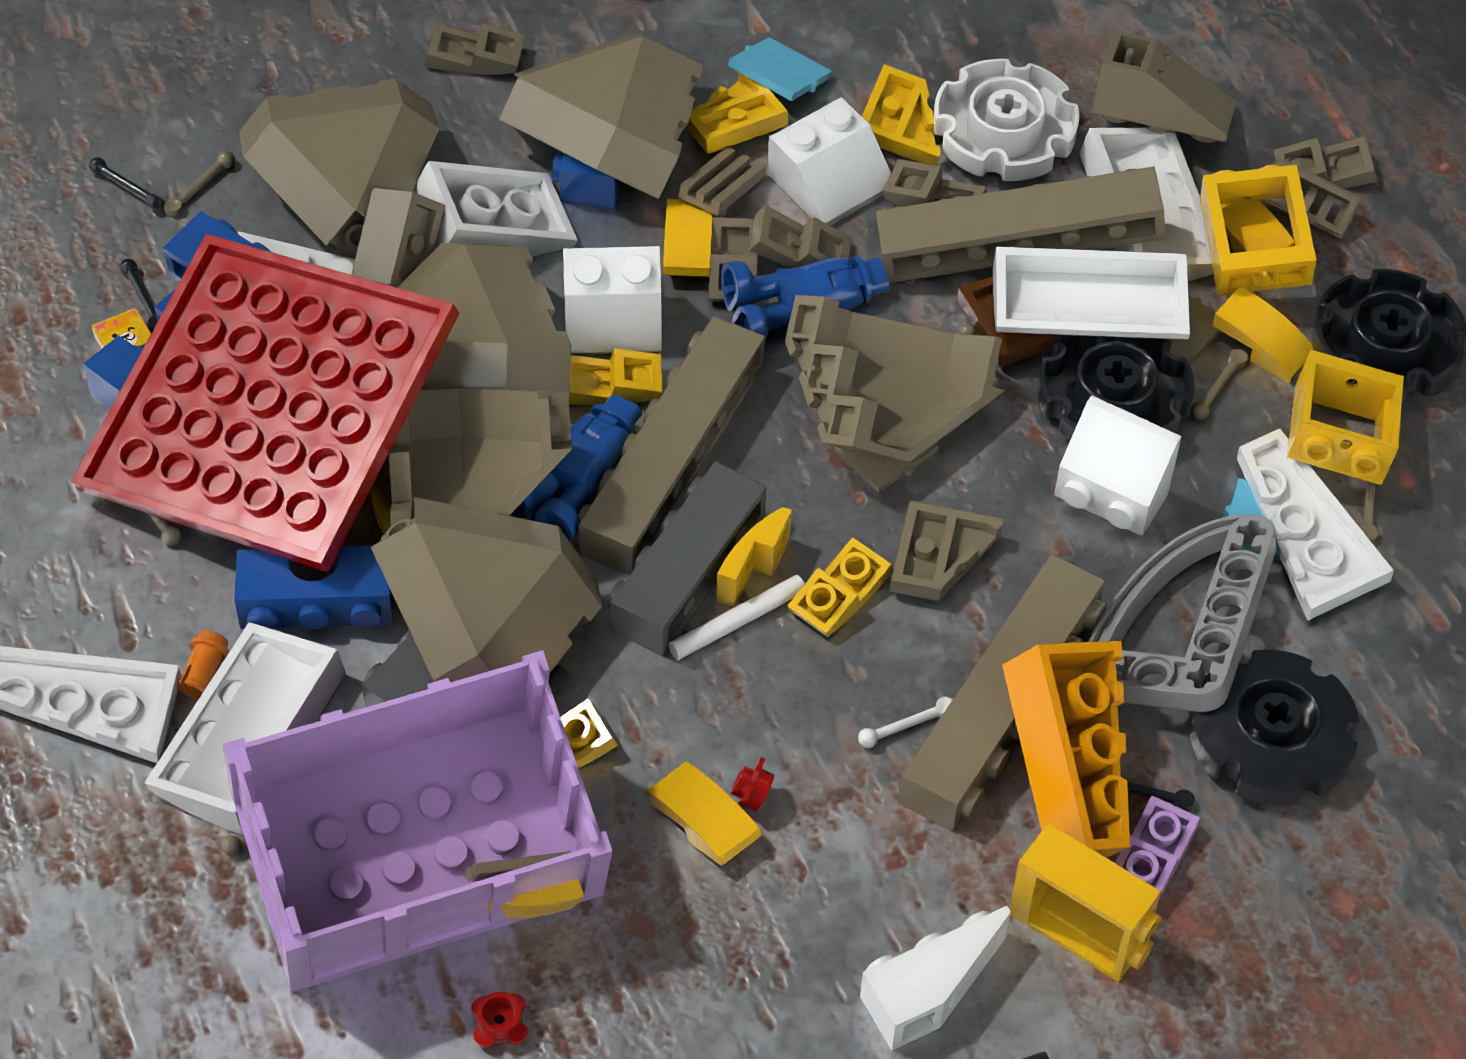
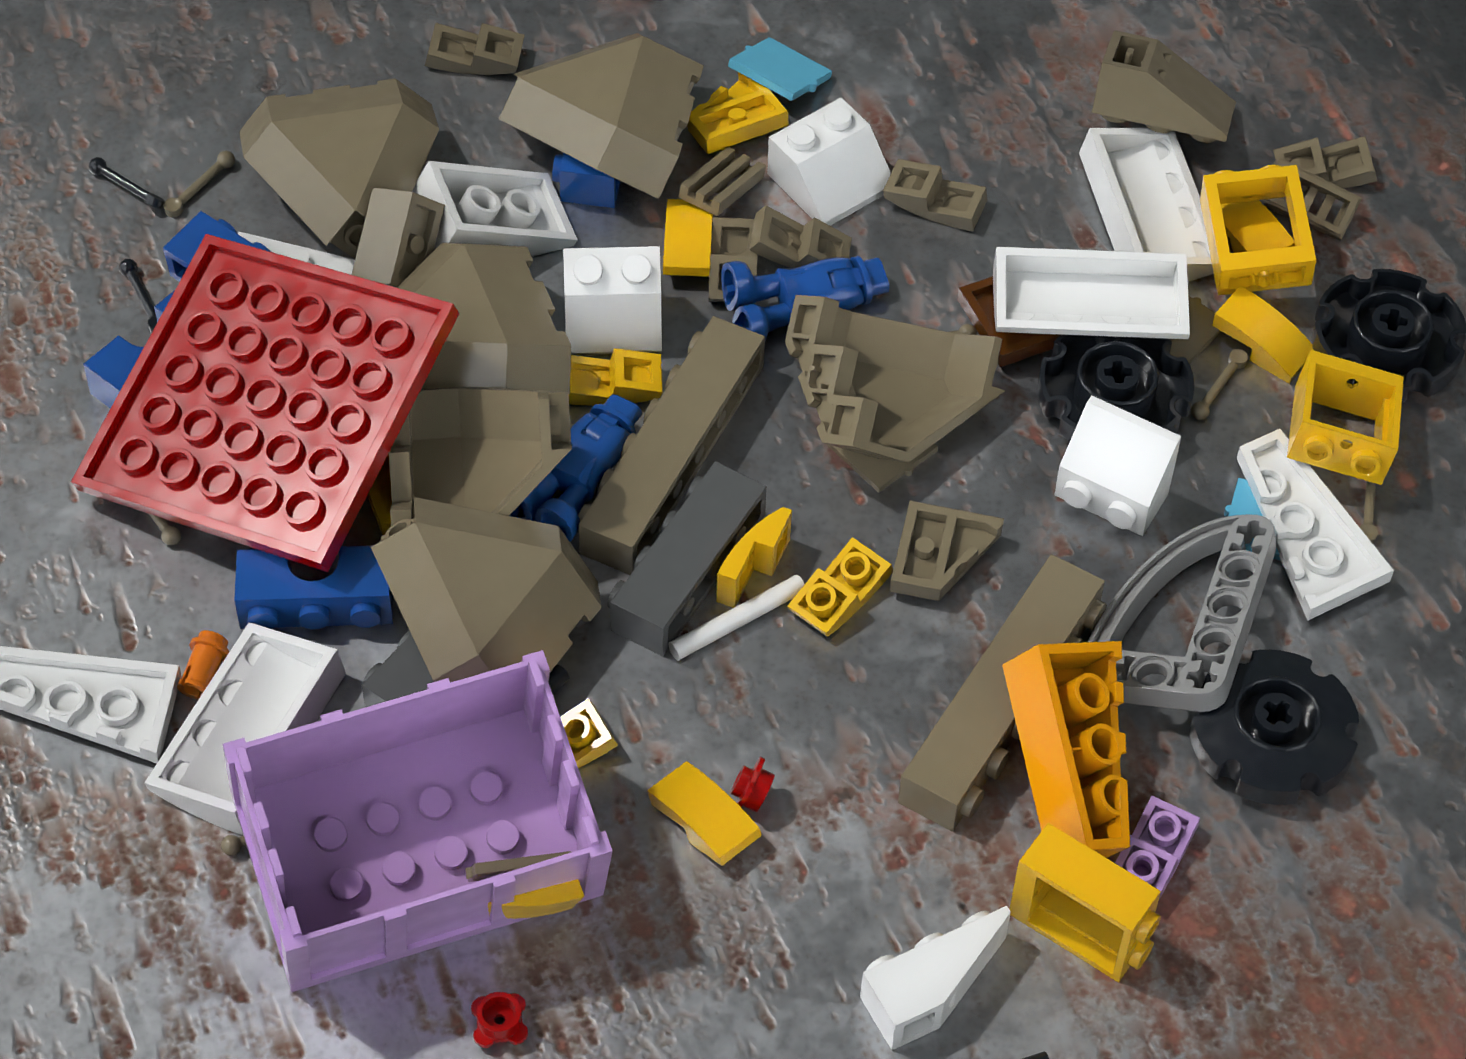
yellow tile [92,308,151,349] -> none
white hinge [858,697,953,748] -> none
yellow wing [861,64,941,165] -> none
dark tan brick [875,166,1165,283] -> none
white piece [933,59,1079,181] -> none
black hinge [1127,781,1195,812] -> none

